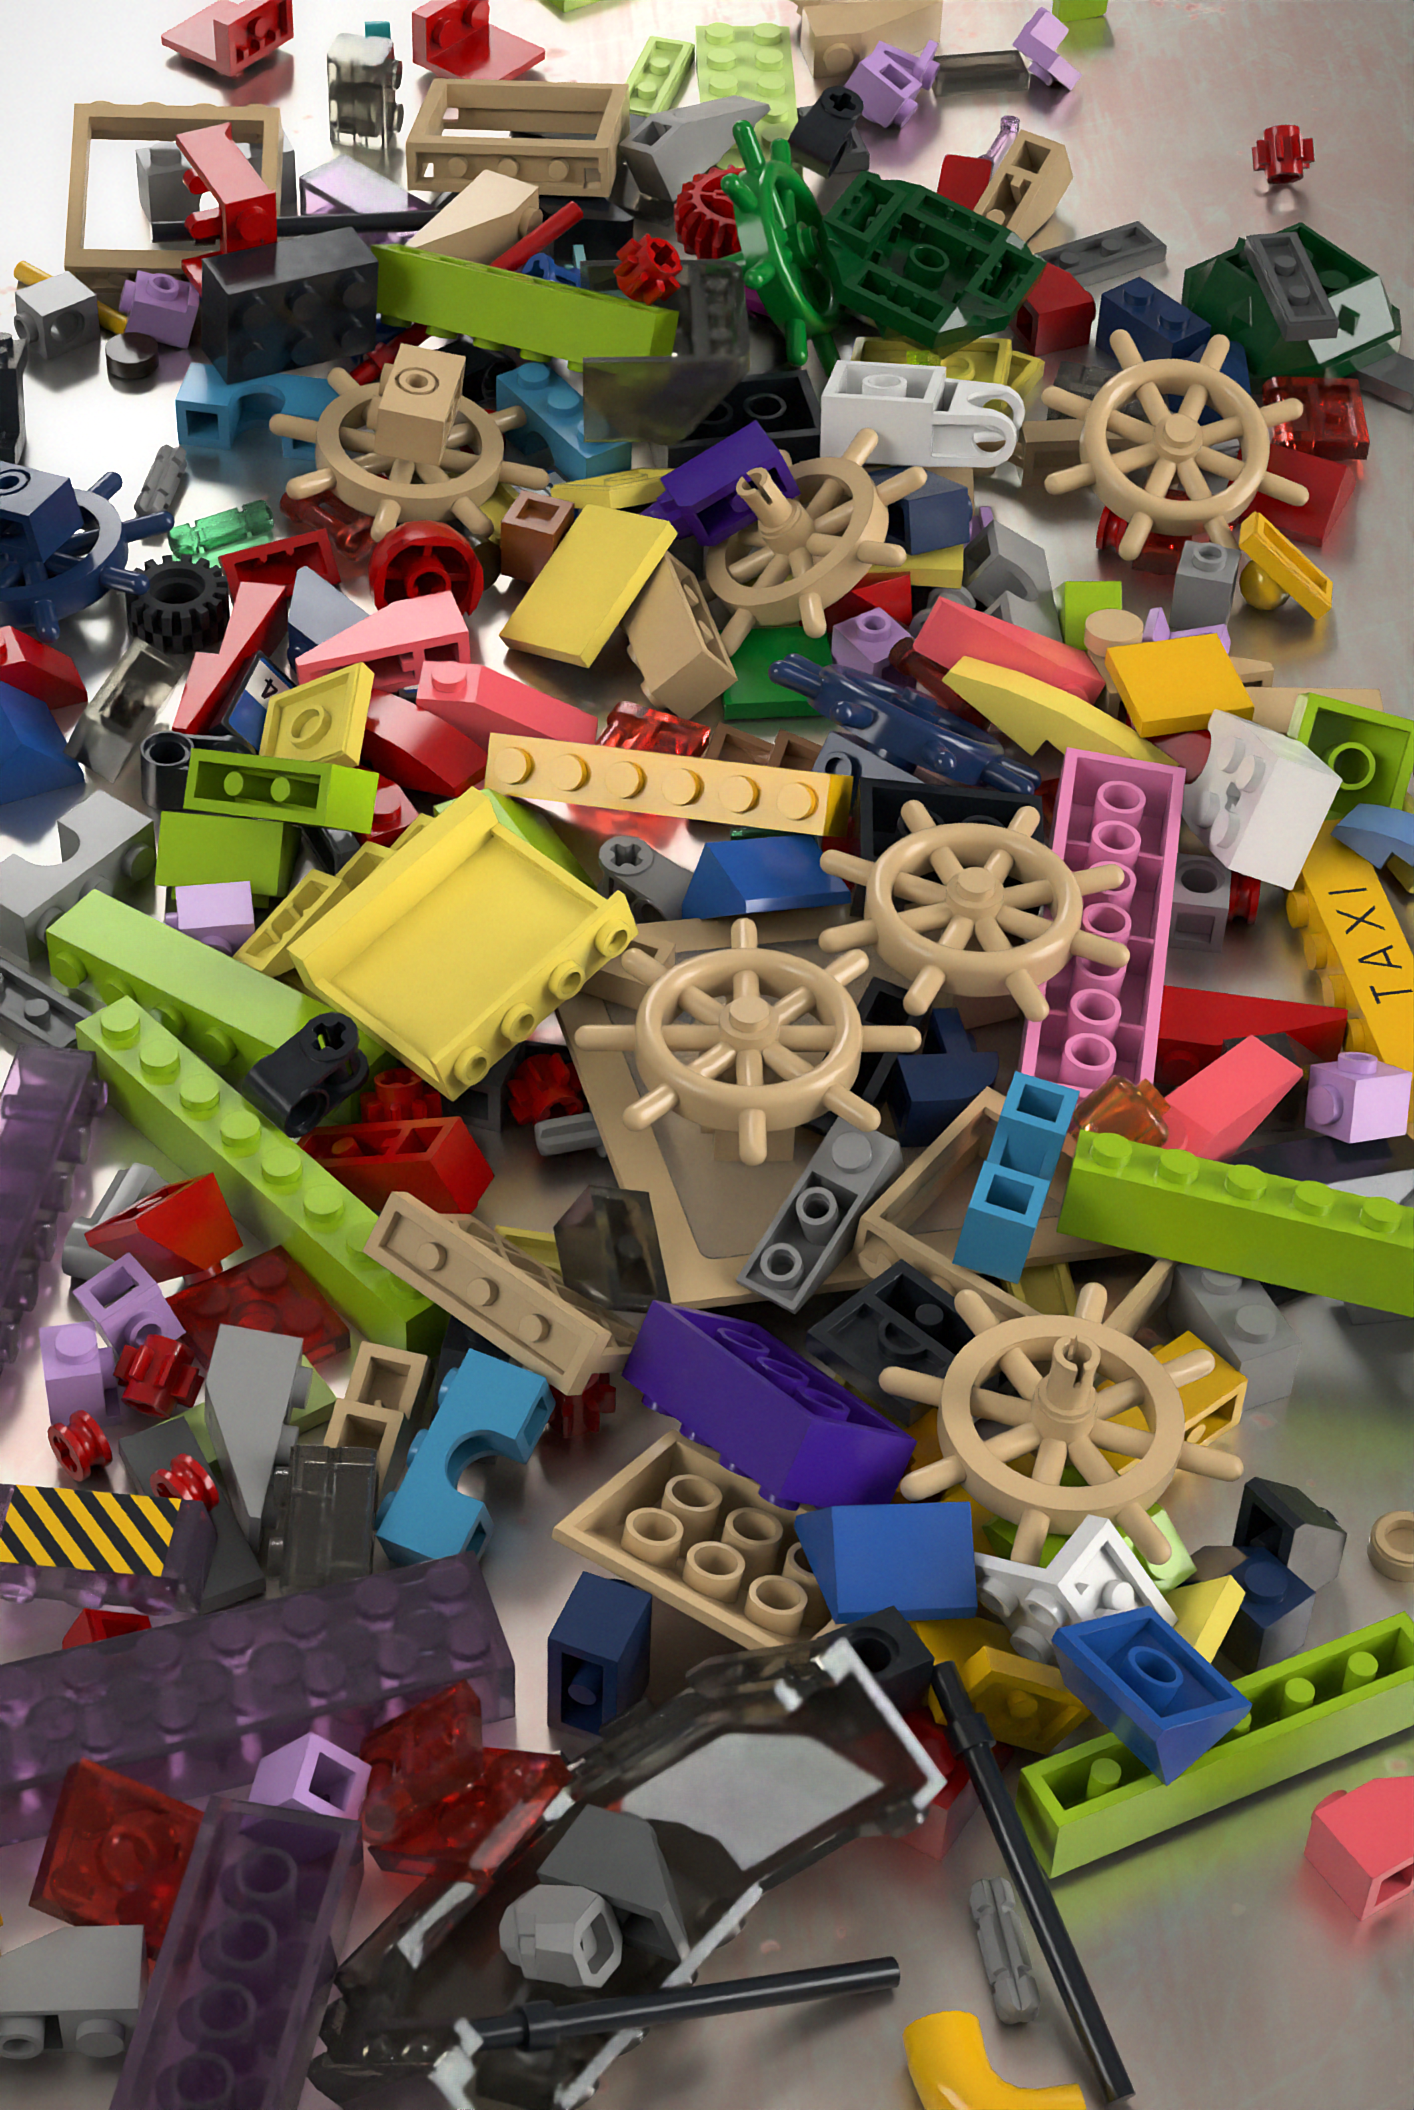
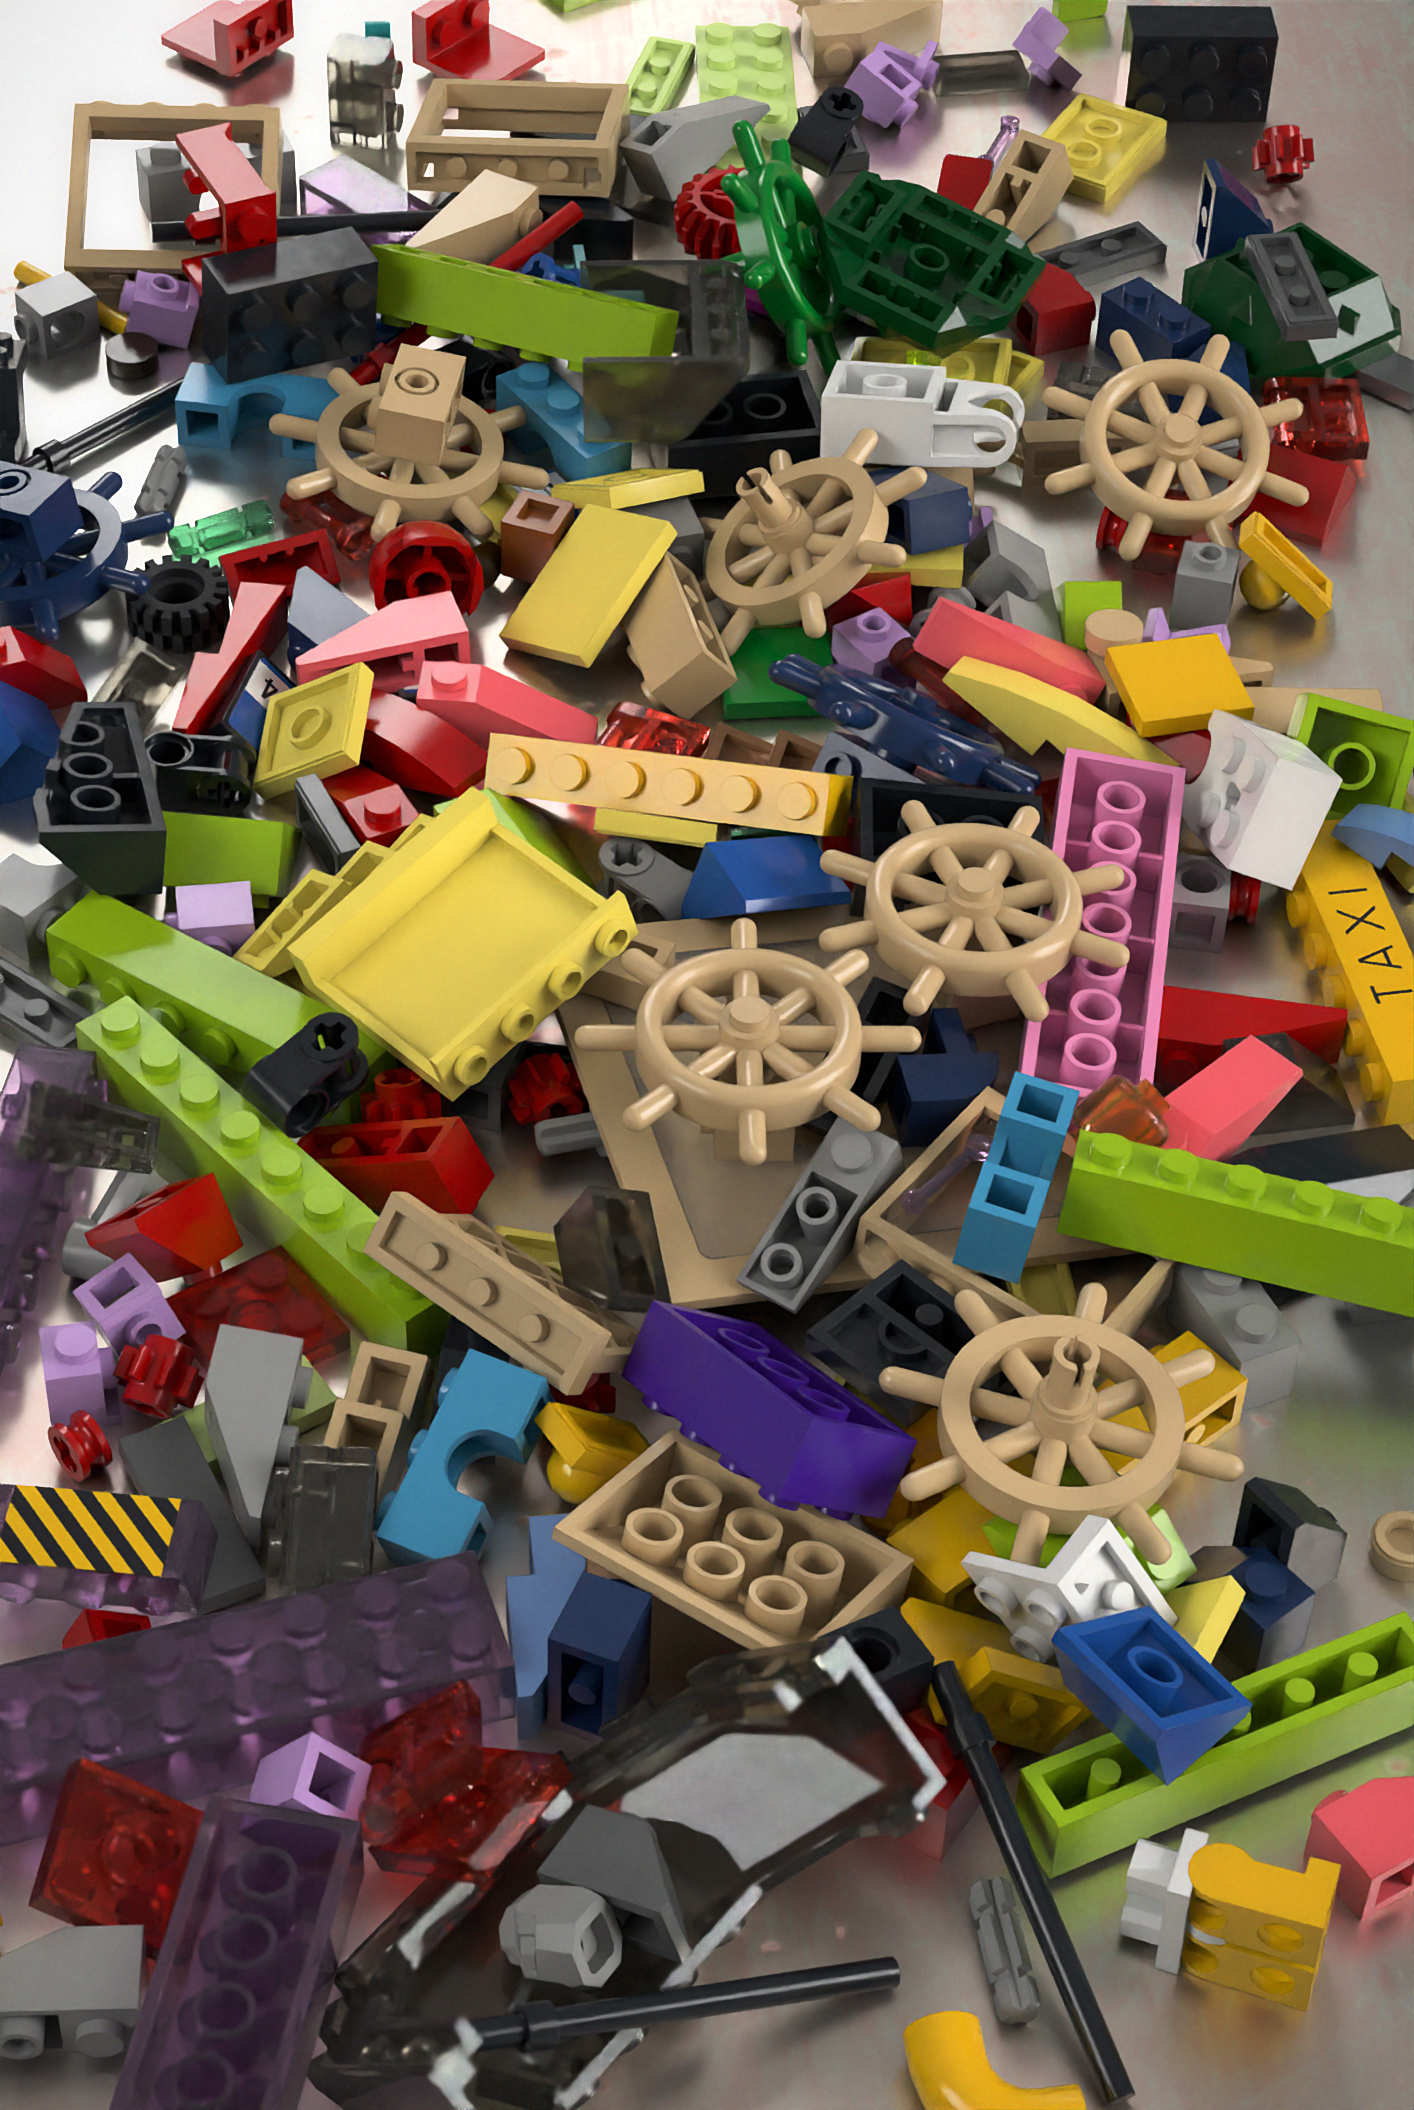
red bush [149,1453,220,1527] -> none
lime brick [183,748,379,834] -> none
red gear [613,234,683,306] -> none
dark purple hinge [639,420,801,546] -> none
blue slope [794,1502,978,1624] -> none
lavender brick [1305,1052,1412,1144] -> none
none -> clear smoke slope [11,1079,161,1174]
none -> black bar [18,362,213,474]
none -> black wedge [32,702,167,898]
none -> medium blue slope [506,1514,587,1740]
none -> yellow tile [534,1402,652,1505]
none -> light yellow tile [594,807,730,847]
none -> hinge [901,1134,992,1215]
none -> light yellow tile [1040,93,1167,204]
none -> black brick [1117,5,1279,122]
none -> yellow hips [1119,1828,1341,2012]
none -> dark blue slope [1192,158,1274,263]

